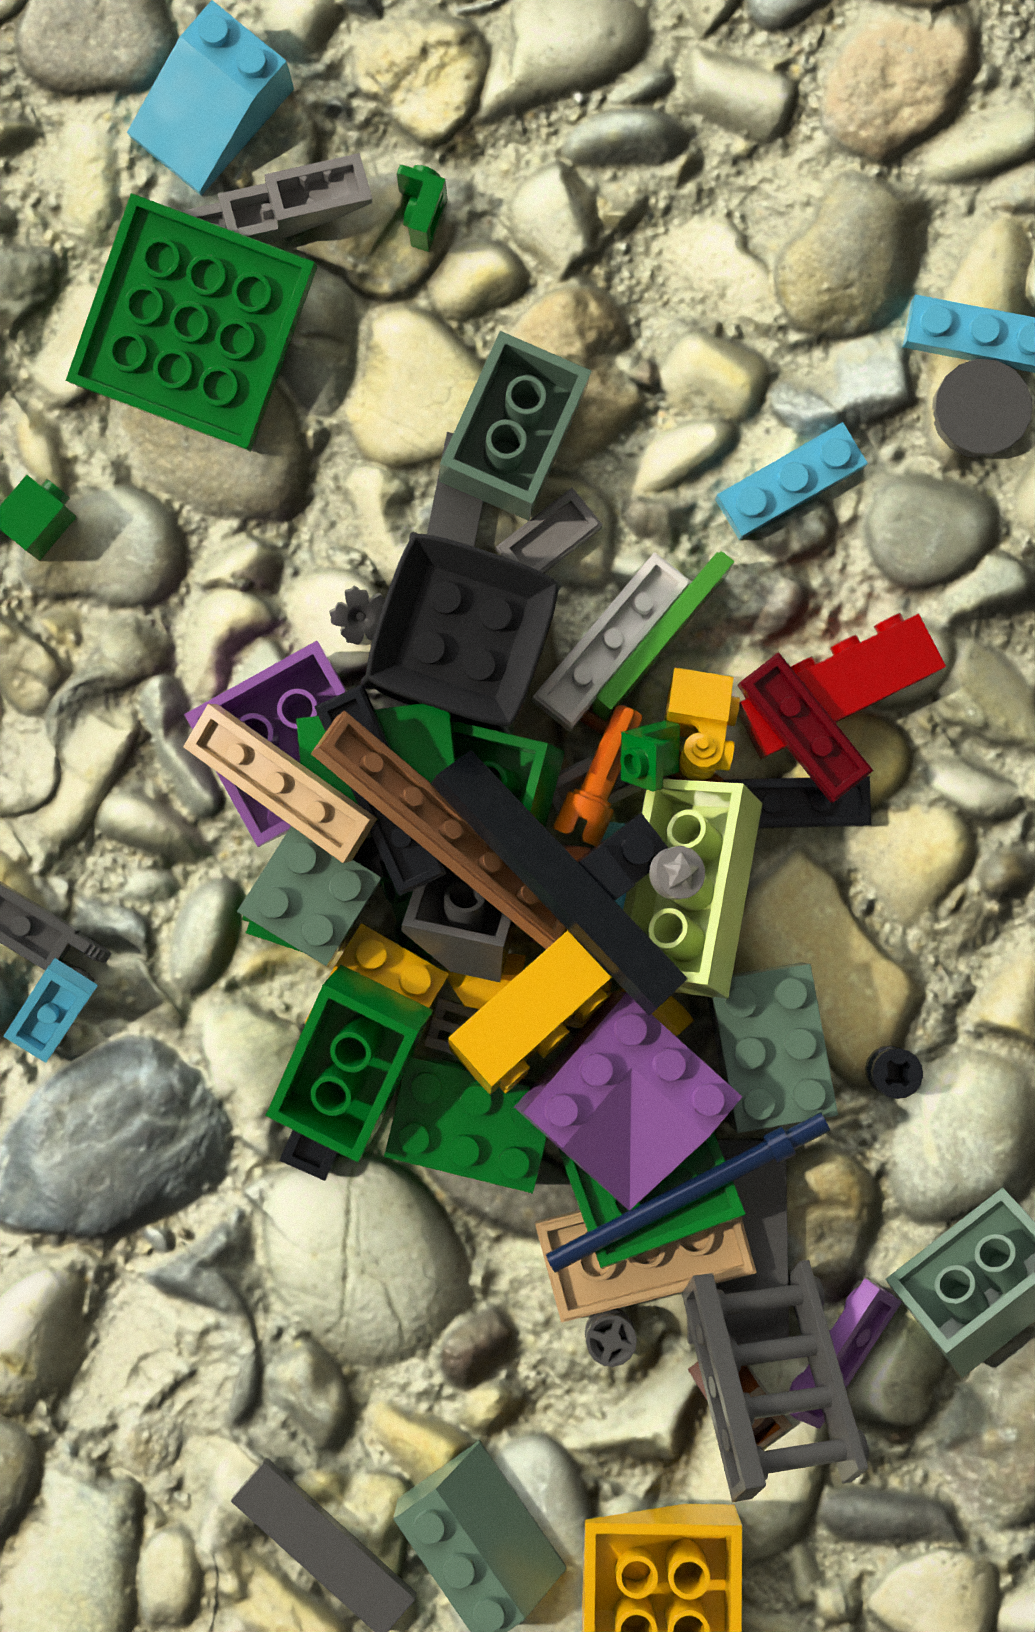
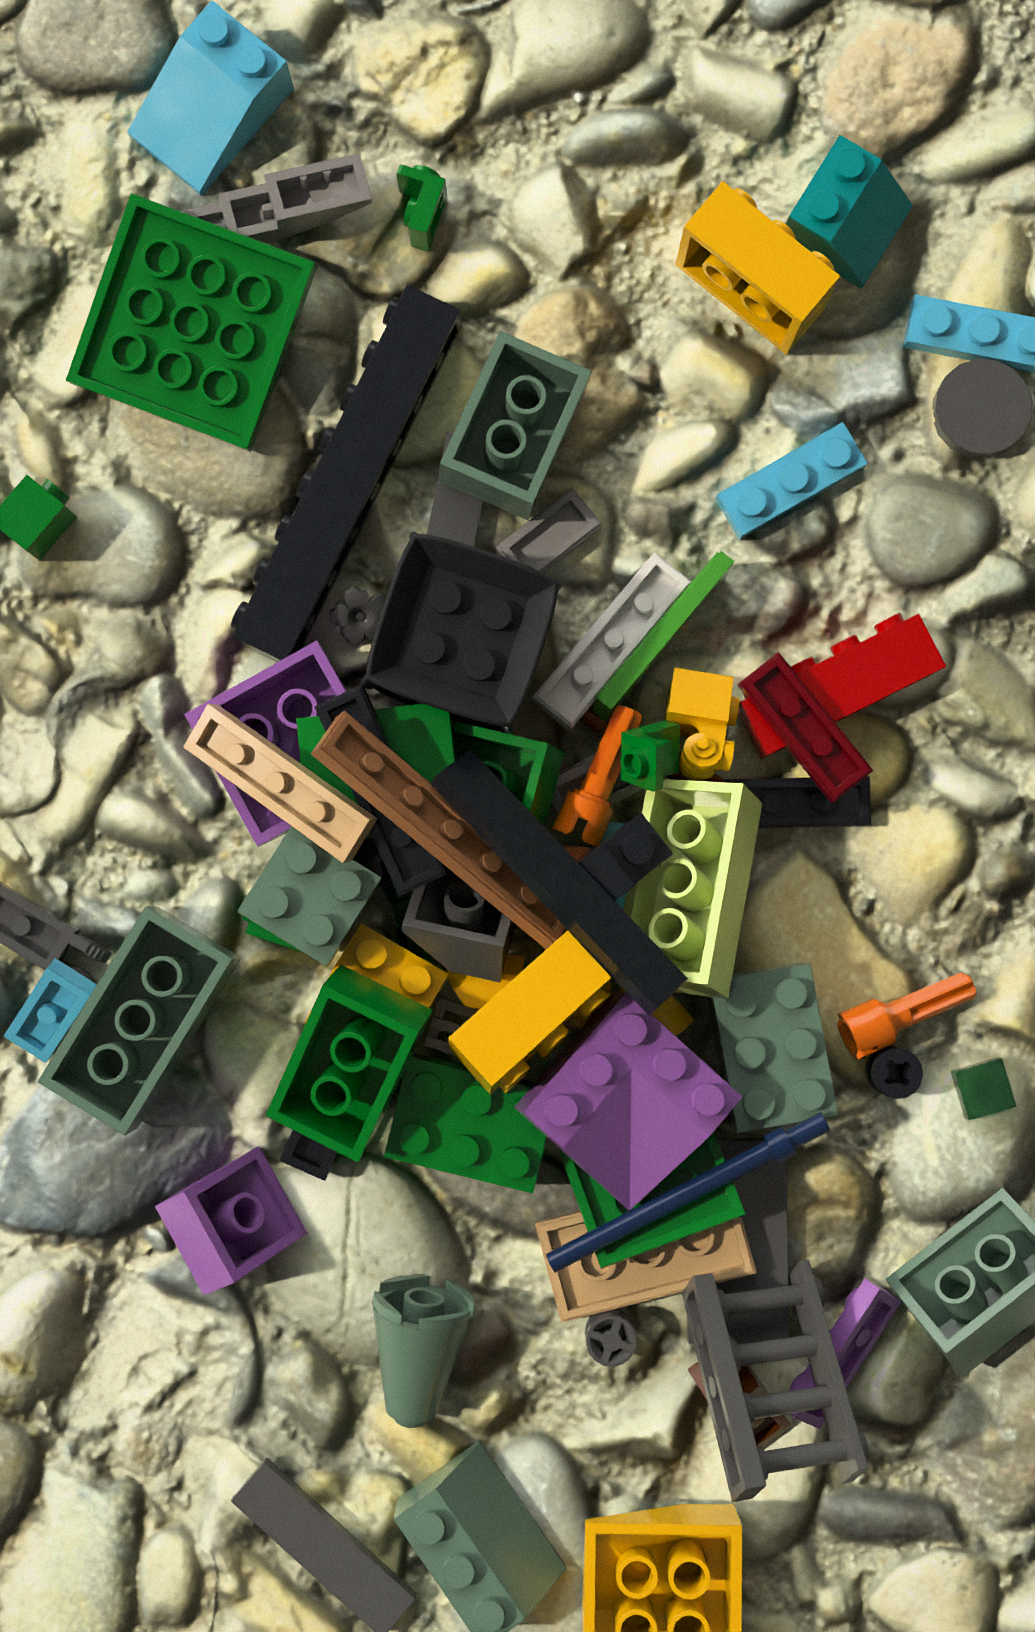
light grey tile [649,846,705,900] -> none
none -> sand green brick [37,906,242,1136]
none -> medium lavender slope [155,1146,307,1295]
none -> black brick [231,284,462,662]
none -> sand green cone [372,1275,475,1428]
none -> yellow brick [675,181,840,355]
none -> teal slope [786,135,913,289]
none -> orange piece [837,973,977,1060]
none -> clear green tile [950,1057,1017,1120]

